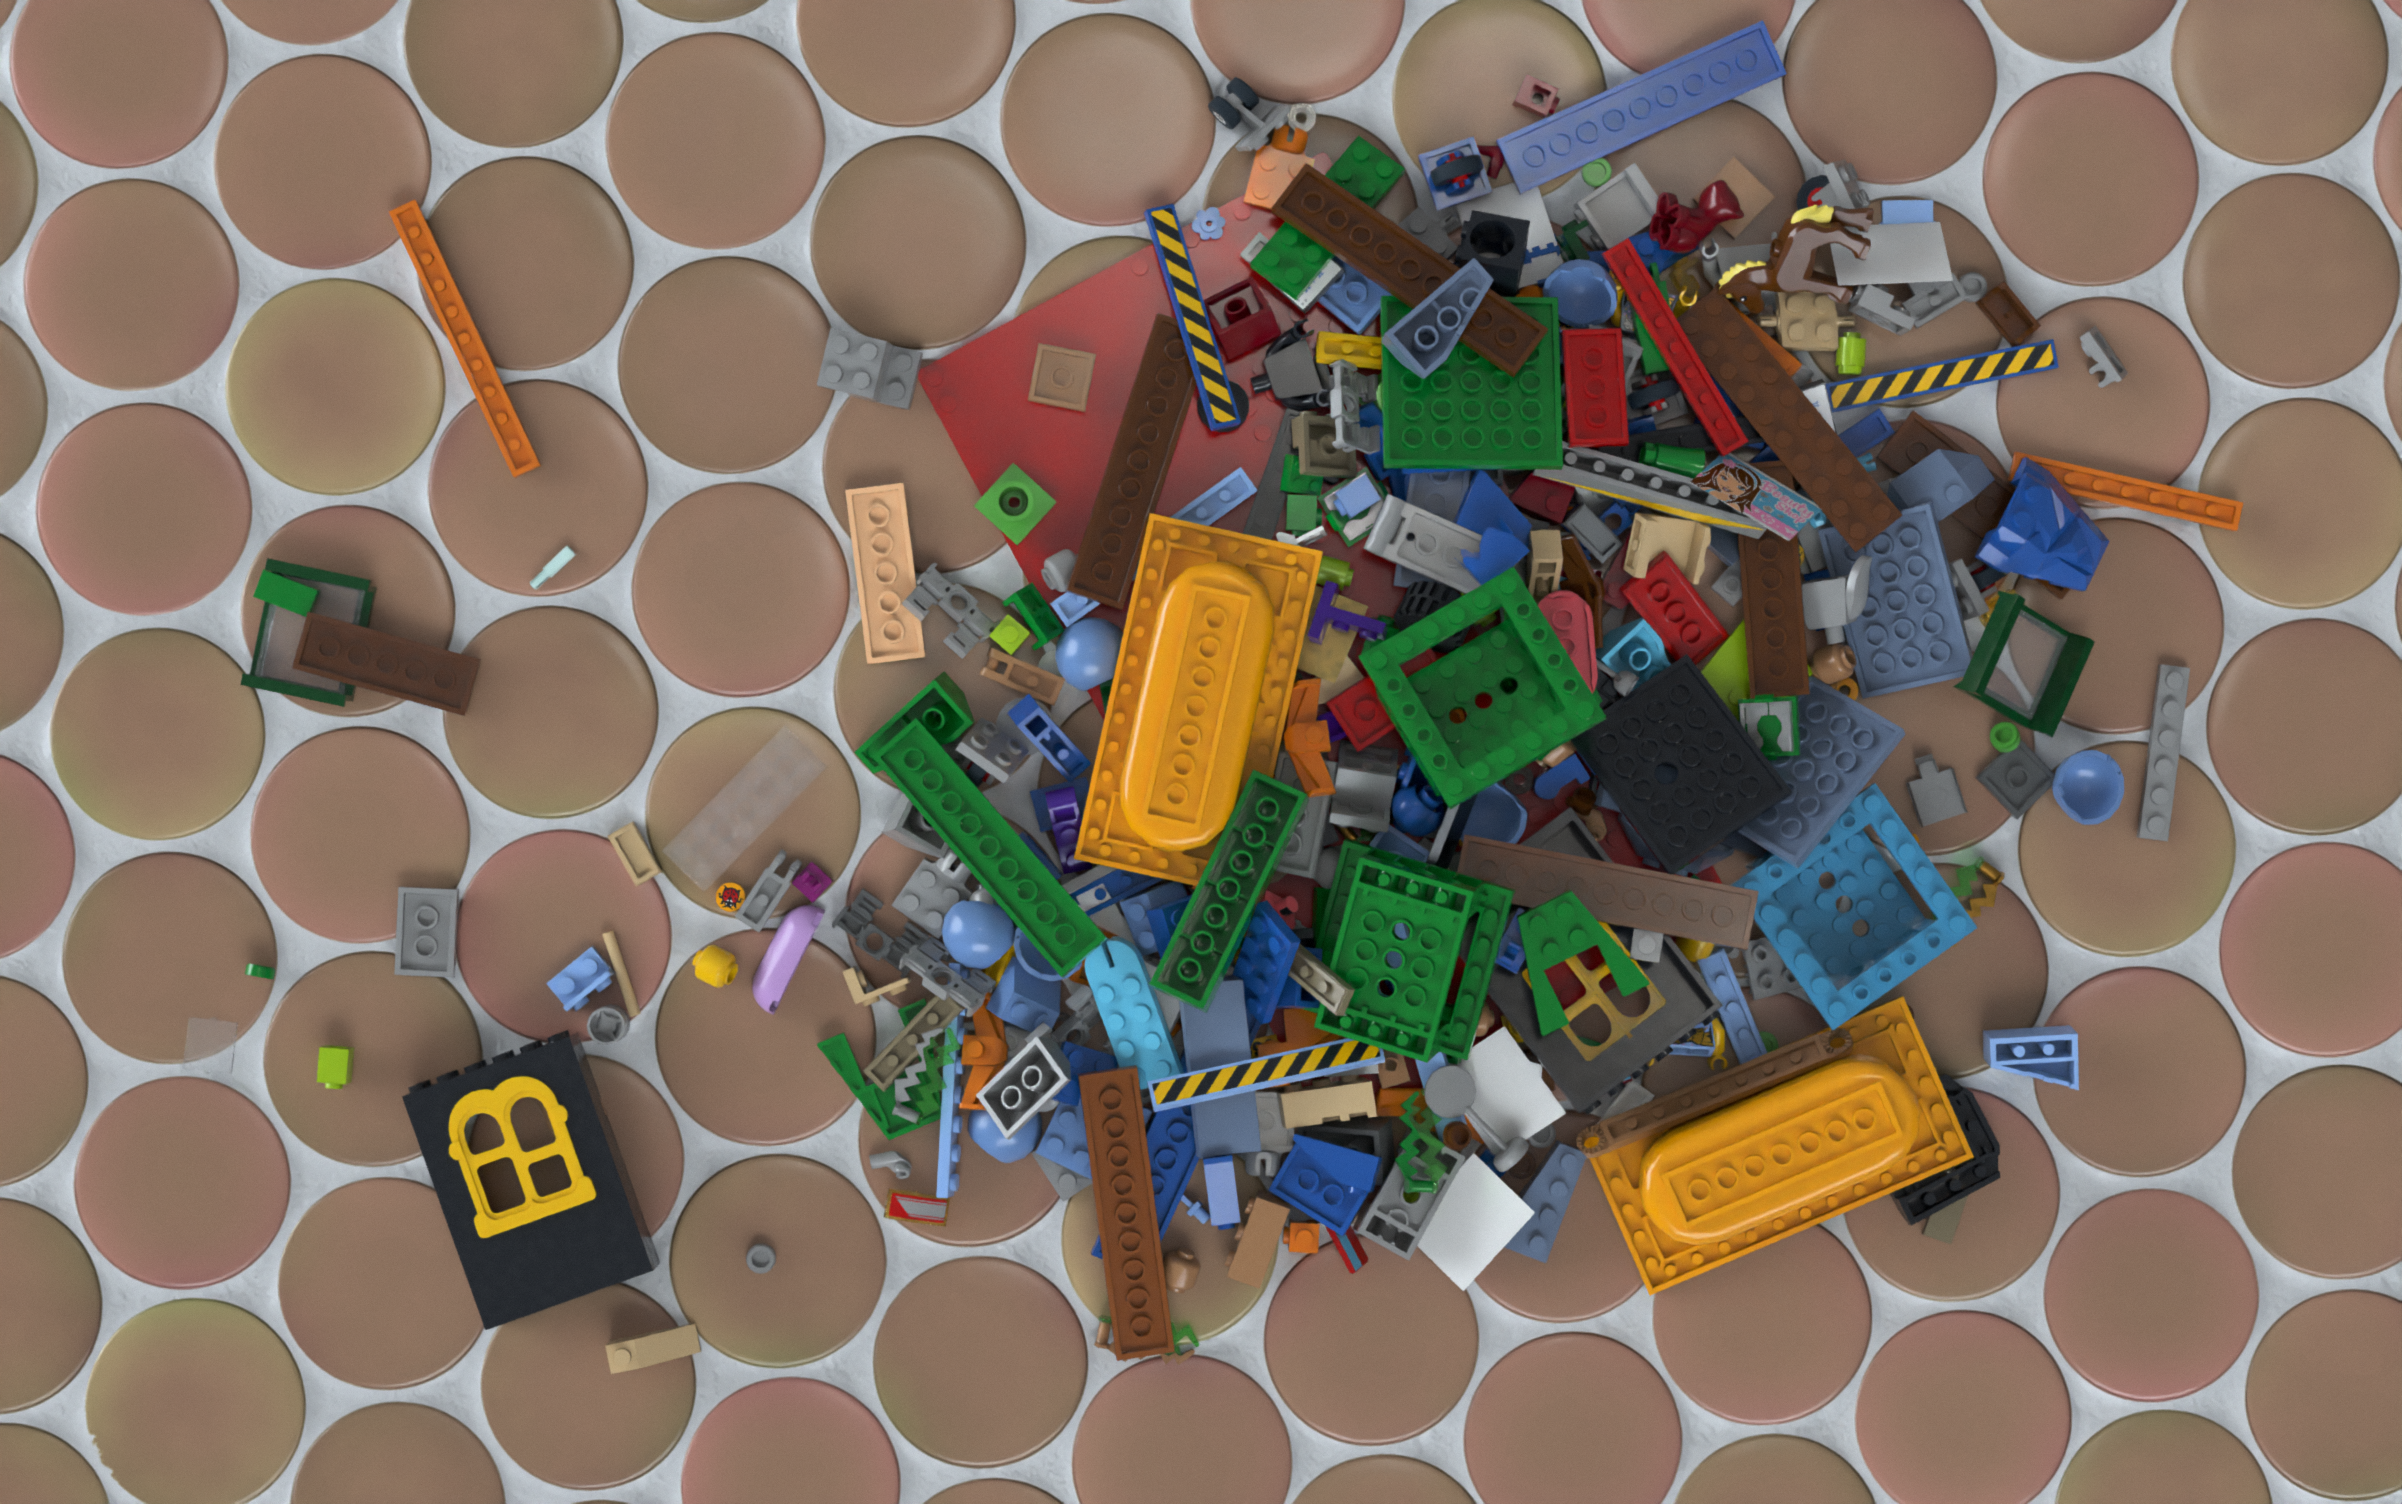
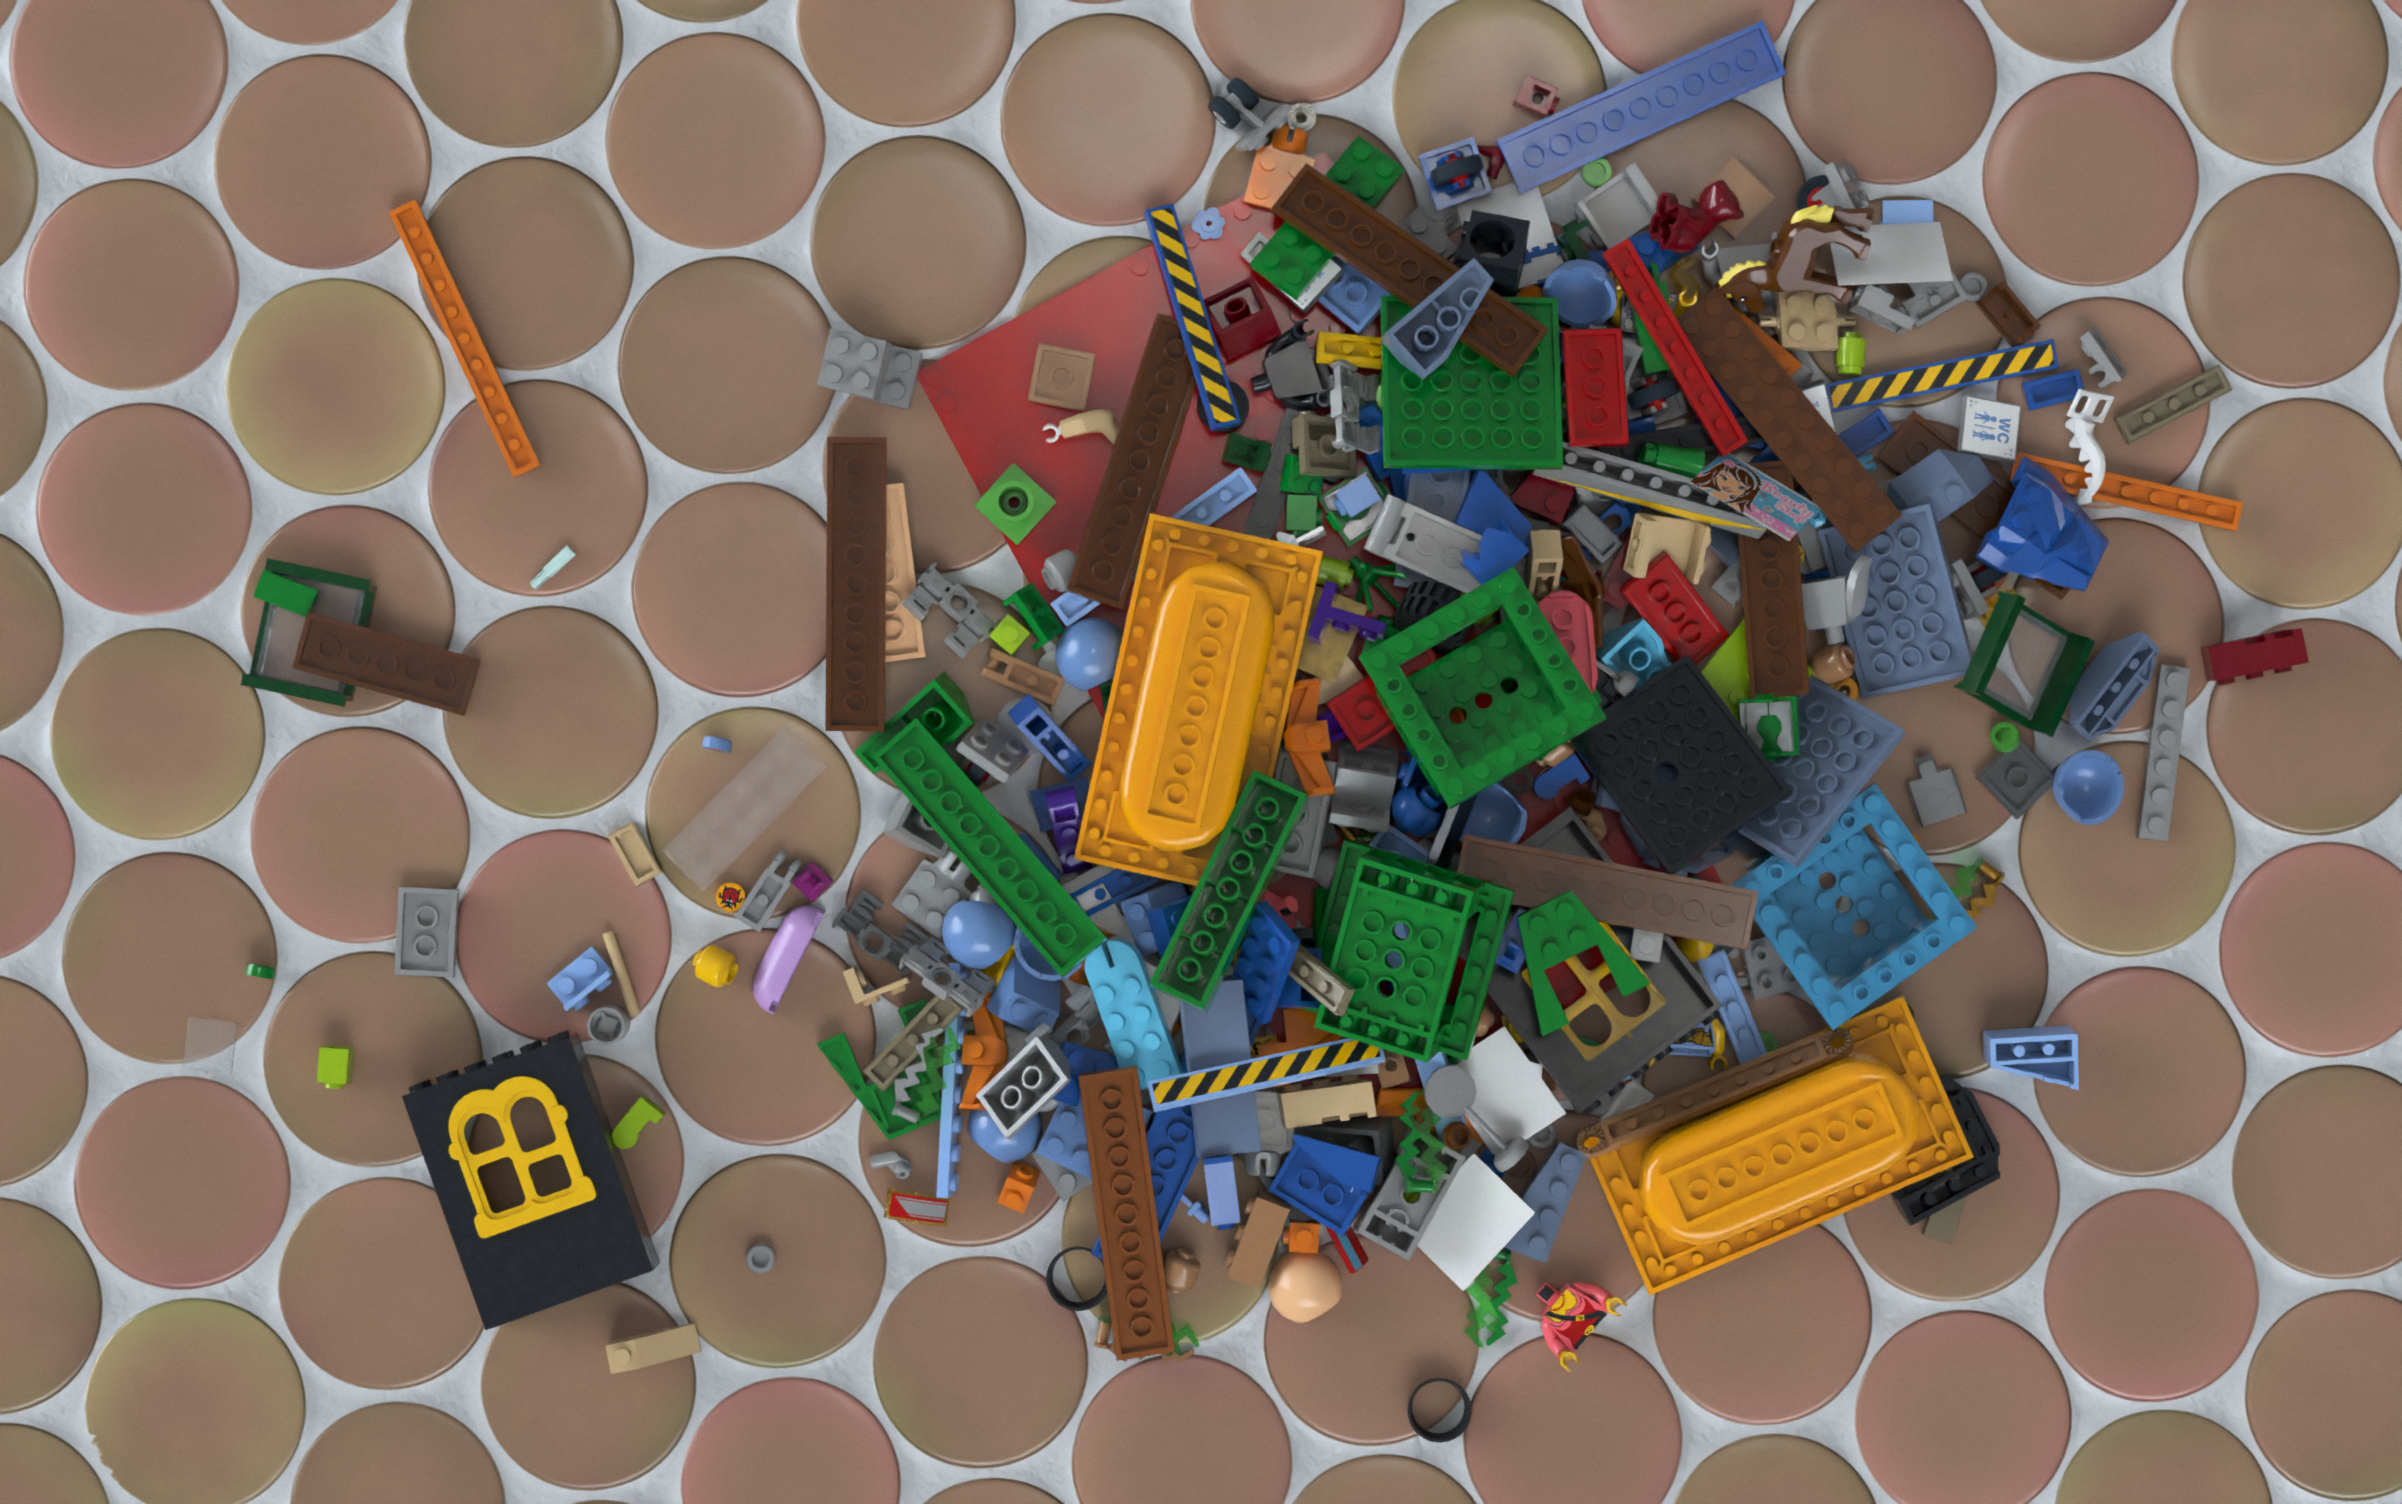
none -> lime leg [612,1095,666,1149]
none -> medium blue tile [702,736,732,753]
none -> reddish brown plate [825,437,887,731]
none -> orange bracket [997,1161,1040,1214]
none -> tan arm [1042,409,1119,444]
none -> black tyre [1046,1247,1107,1311]
none -> dark green bracket [1221,432,1272,472]
none -> light nougat cylinder [1268,1252,1342,1323]
none -> green plant [1349,556,1407,612]
none -> black tyre [1408,1378,1472,1443]
none -> piece [1464,1248,1518,1348]
none -> torso [1536,1282,1627,1372]
none -> white tile [1957,395,2021,464]
none -> blue tile [2022,369,2086,411]
none -> white piece [2065,389,2114,506]
none -> sand blue wedge [2069,632,2160,741]
none -> dark tan tile [2114,364,2232,445]
none -> dark red wedge [2201,628,2309,685]

